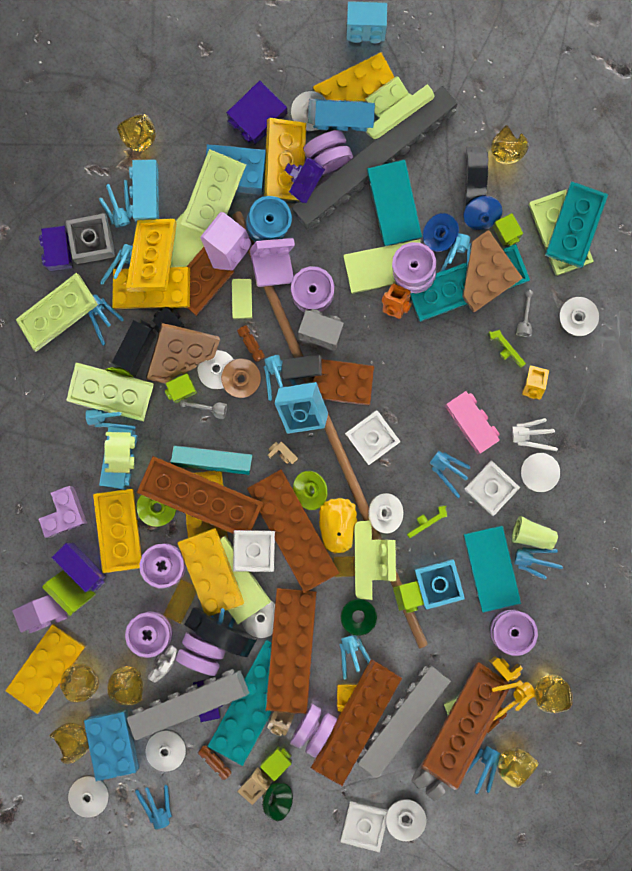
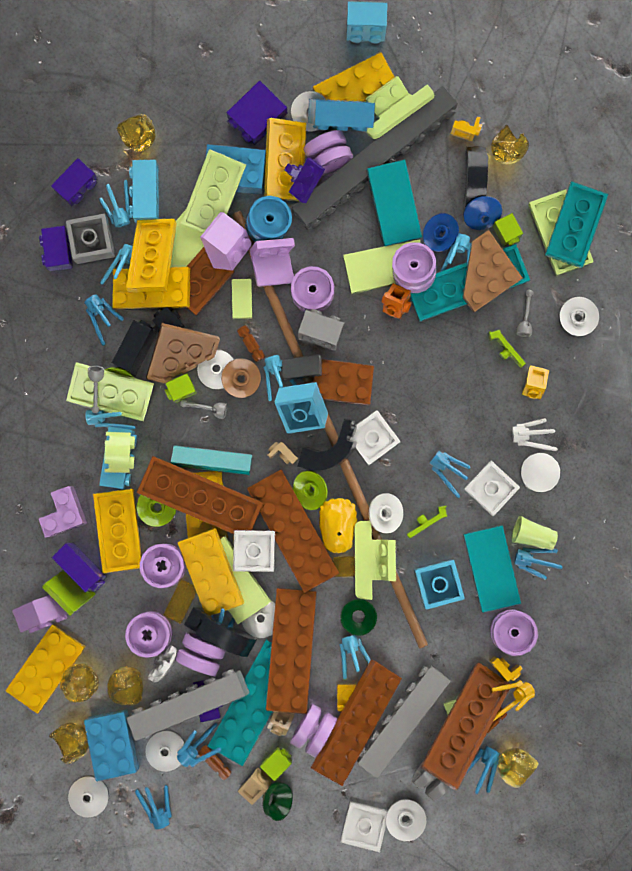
yellowish green tile [15,273,98,351] -> none
lime brick [393,581,424,613] -> none
bright pink brick [445,391,500,454] -> none
clear yellow piece [534,675,573,713] -> none
none -> dark purple brick [51,158,98,207]
none -> light grey hinge [88,366,104,414]
none -> dark azure plant [177,723,221,768]
none -> black arch [297,418,357,471]
none -> yellow bracket [450,116,482,141]

